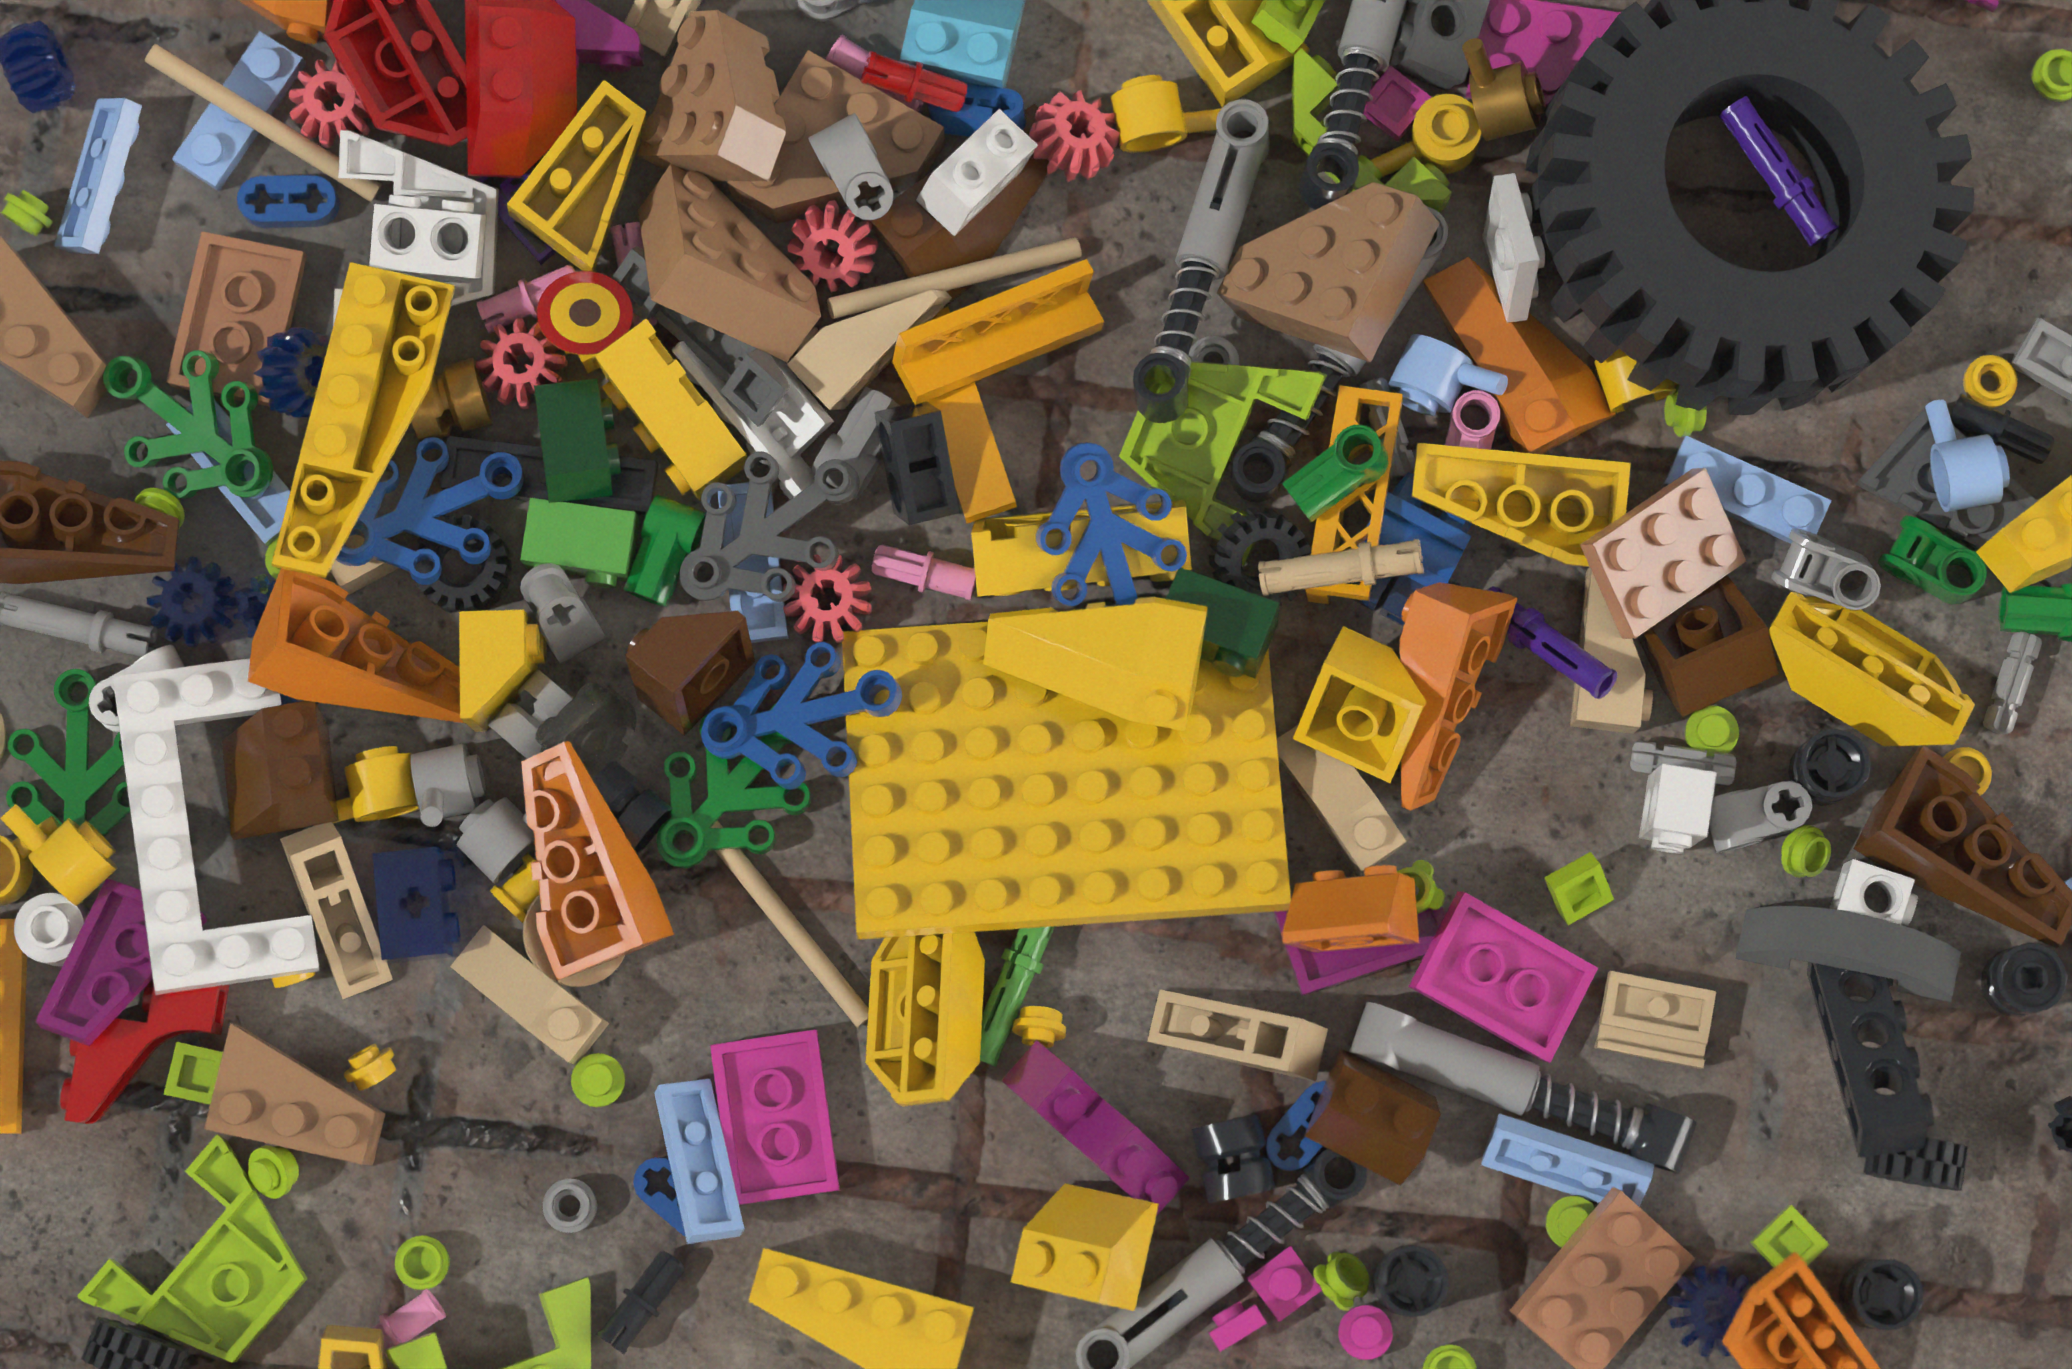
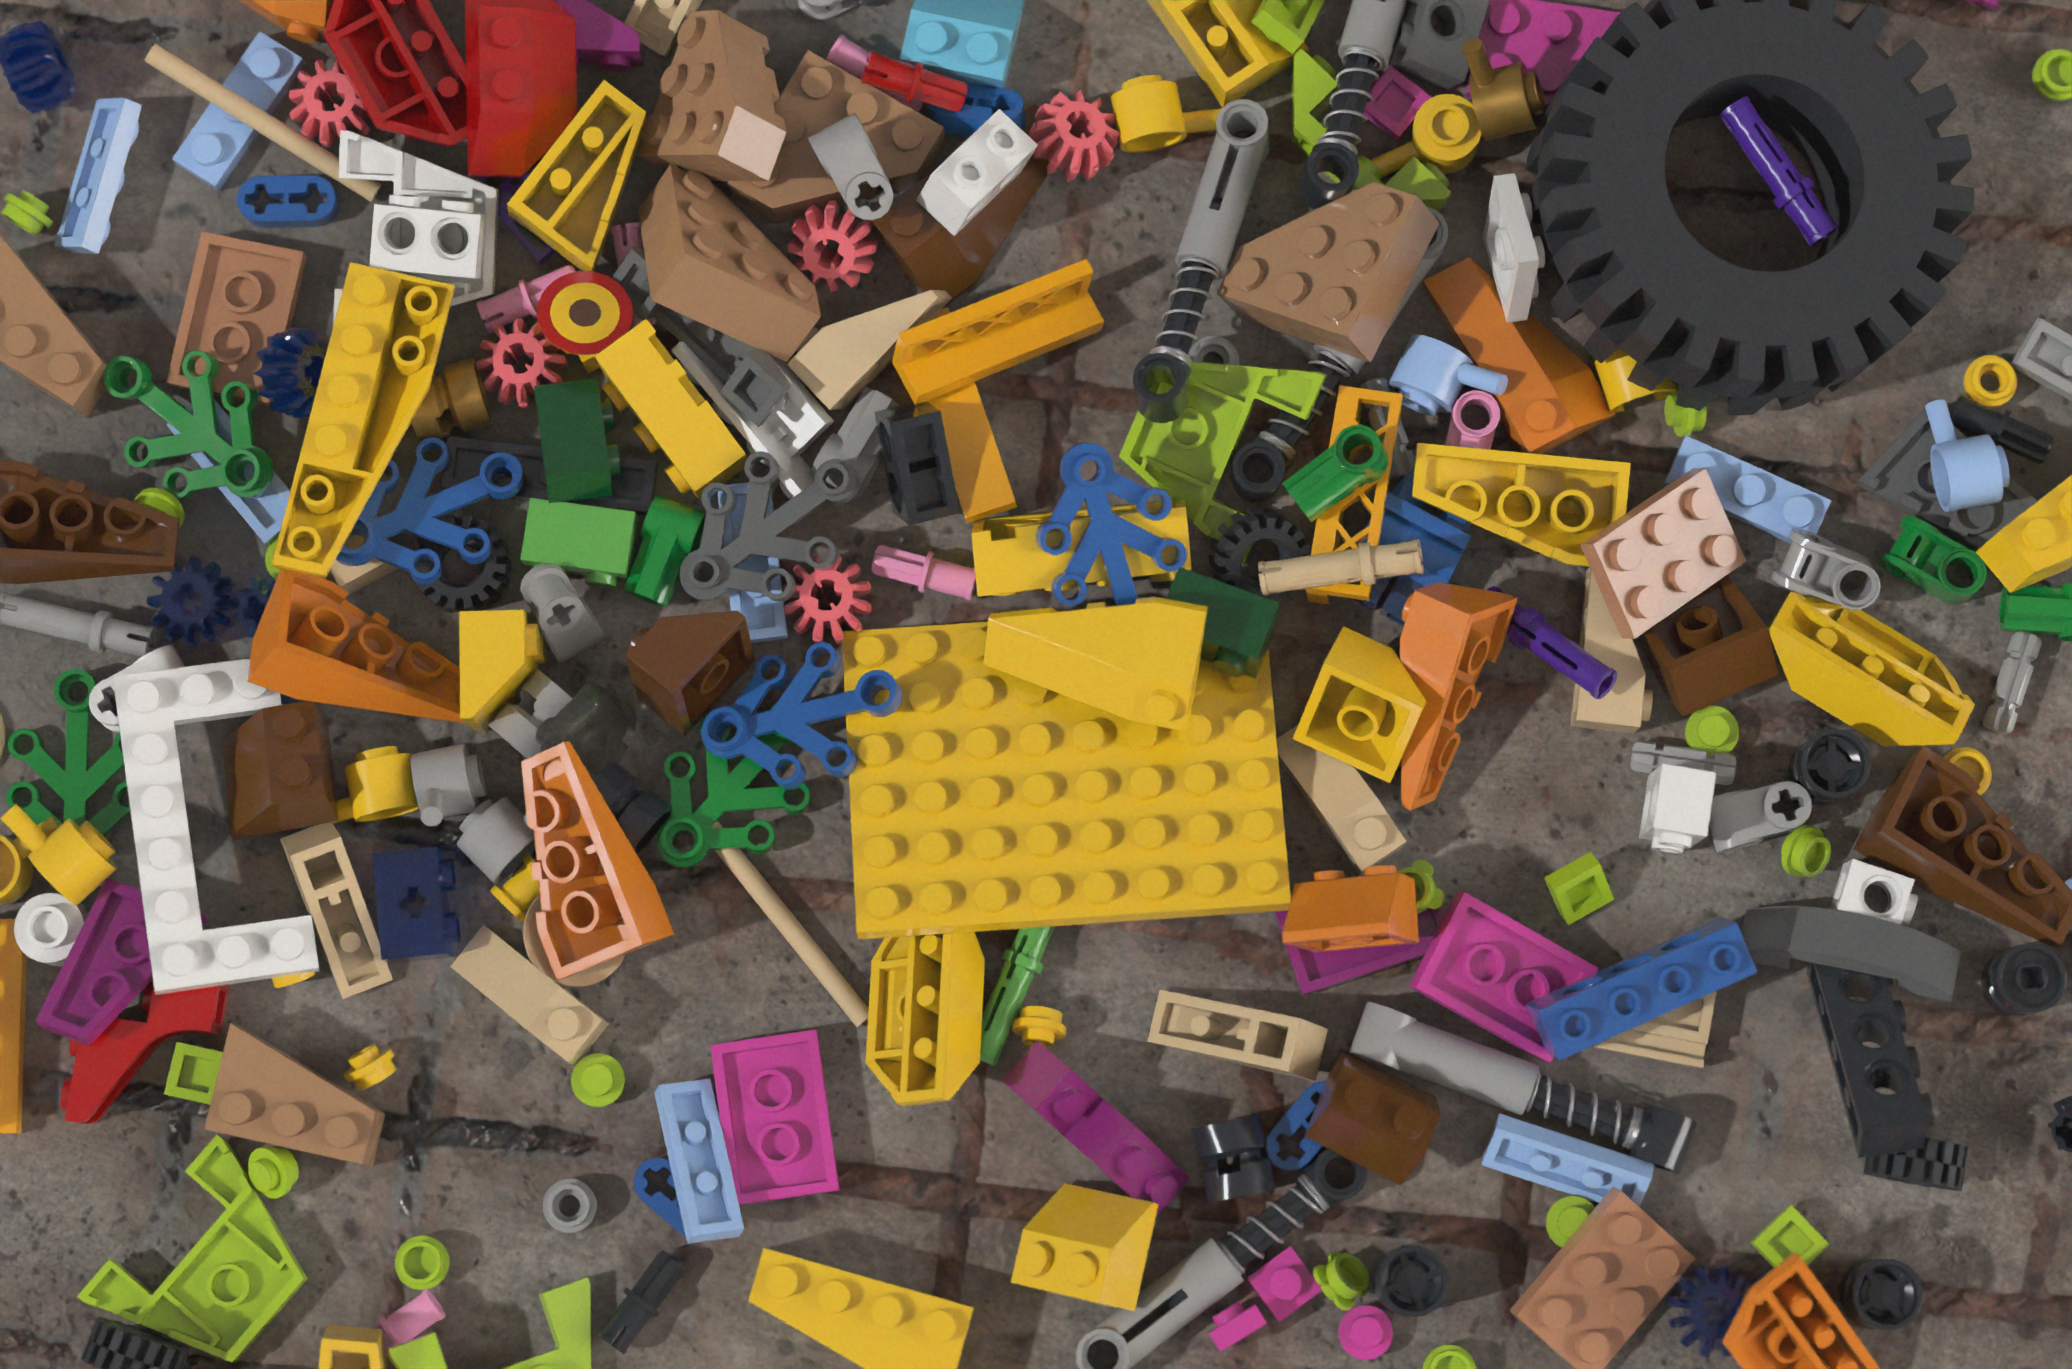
tan piece [827,237,1081,319] -> none
none -> blue brick [1526,916,1757,1061]

